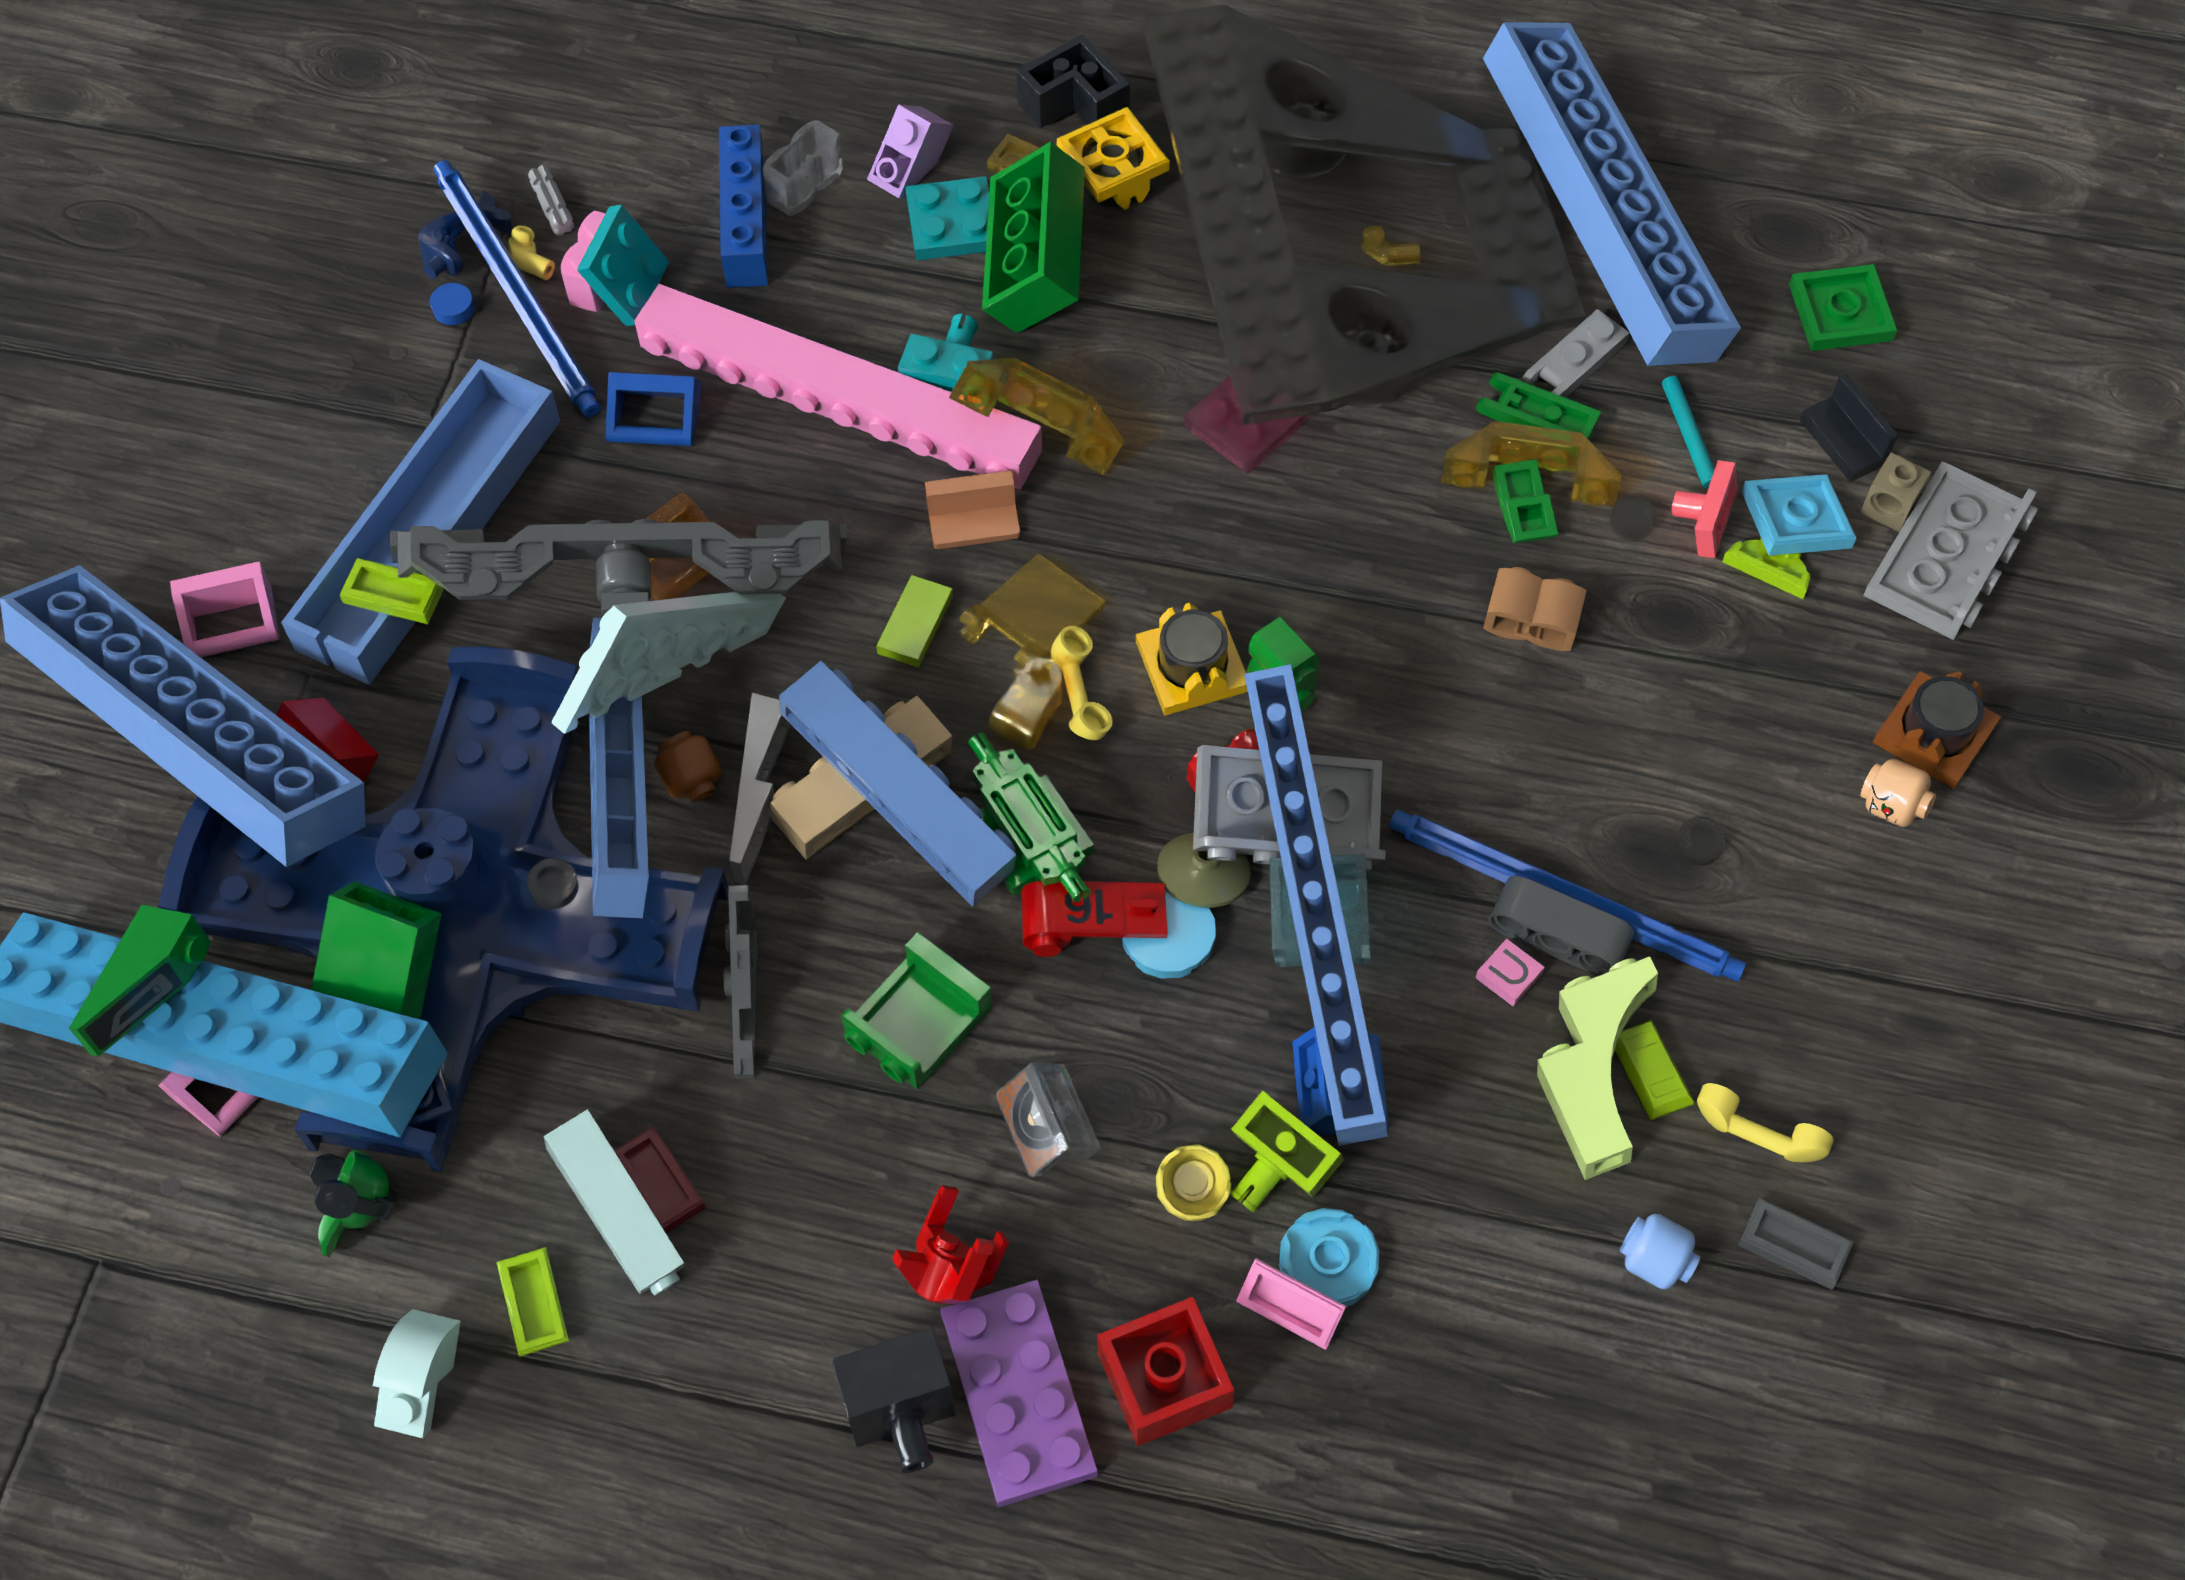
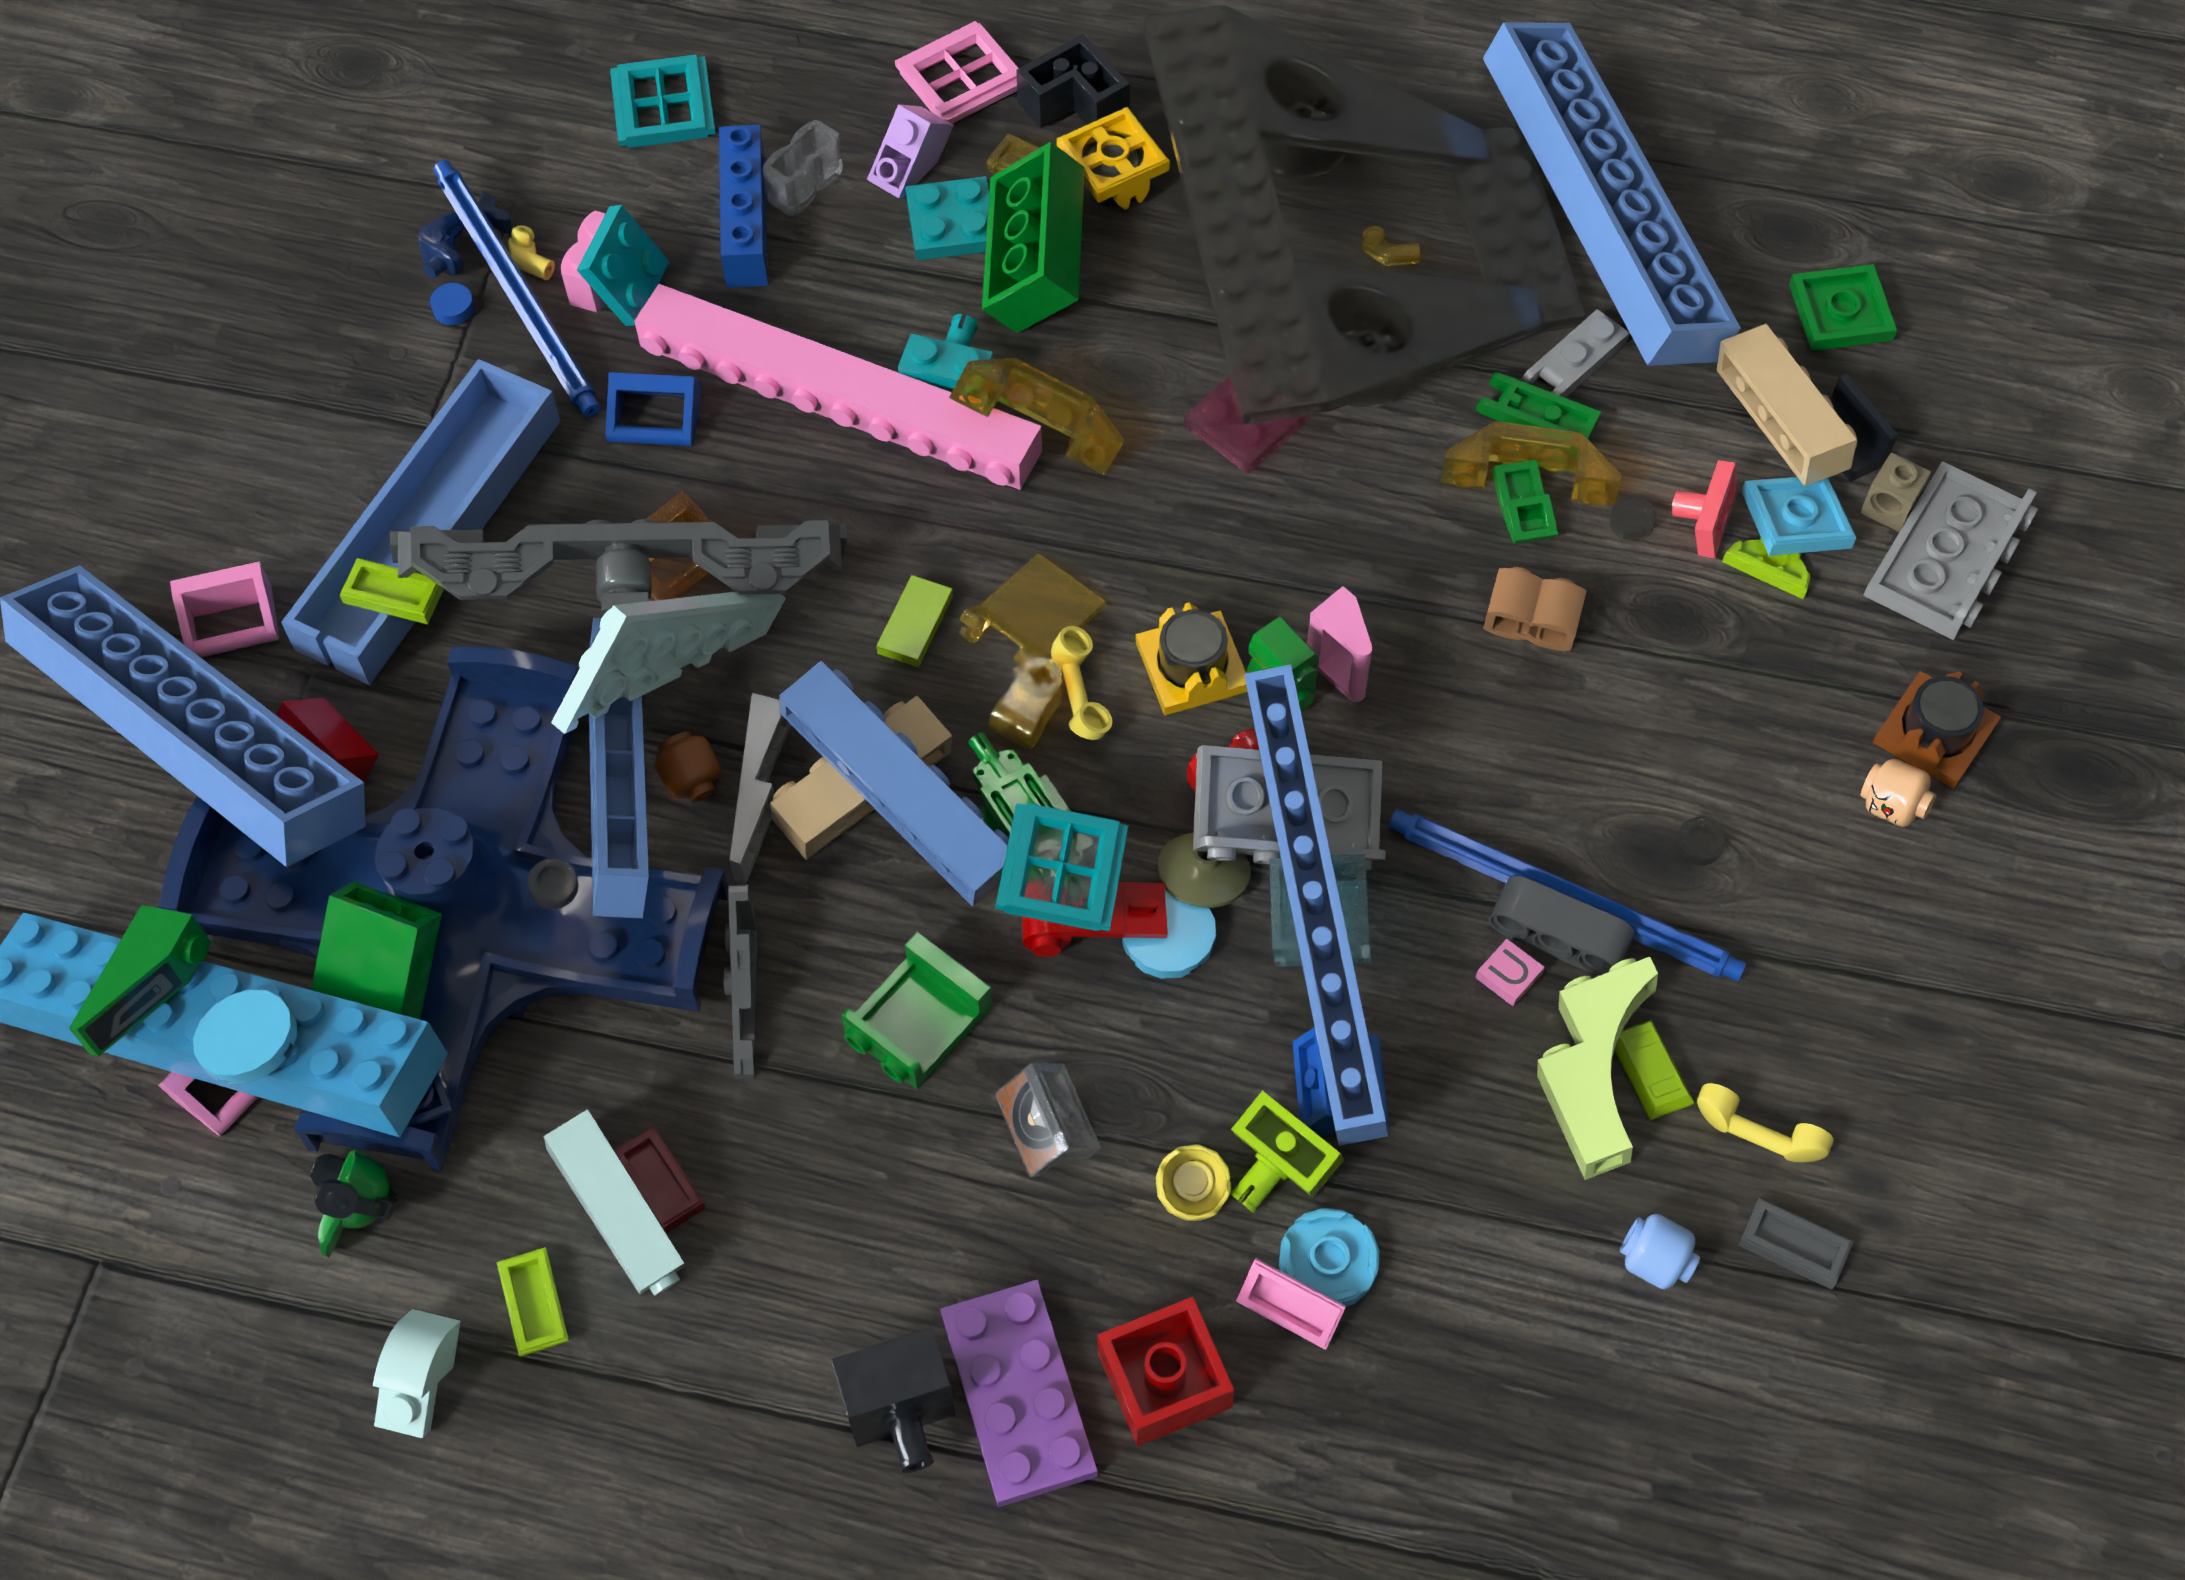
light grey axle [528,165,574,235] -> none
red piece [892,1185,1009,1304] -> none
nougat panel [925,470,1020,549] -> none
teal bar [1662,376,1715,490] -> none
none -> medium azure tile [193,989,297,1085]
none -> teal piece [610,54,716,148]
none -> bright pink piece [895,21,1019,124]
none -> teal piece [995,803,1129,932]
none -> bright pink tile [1307,586,1372,702]
none -> tan brick [1717,324,1857,486]

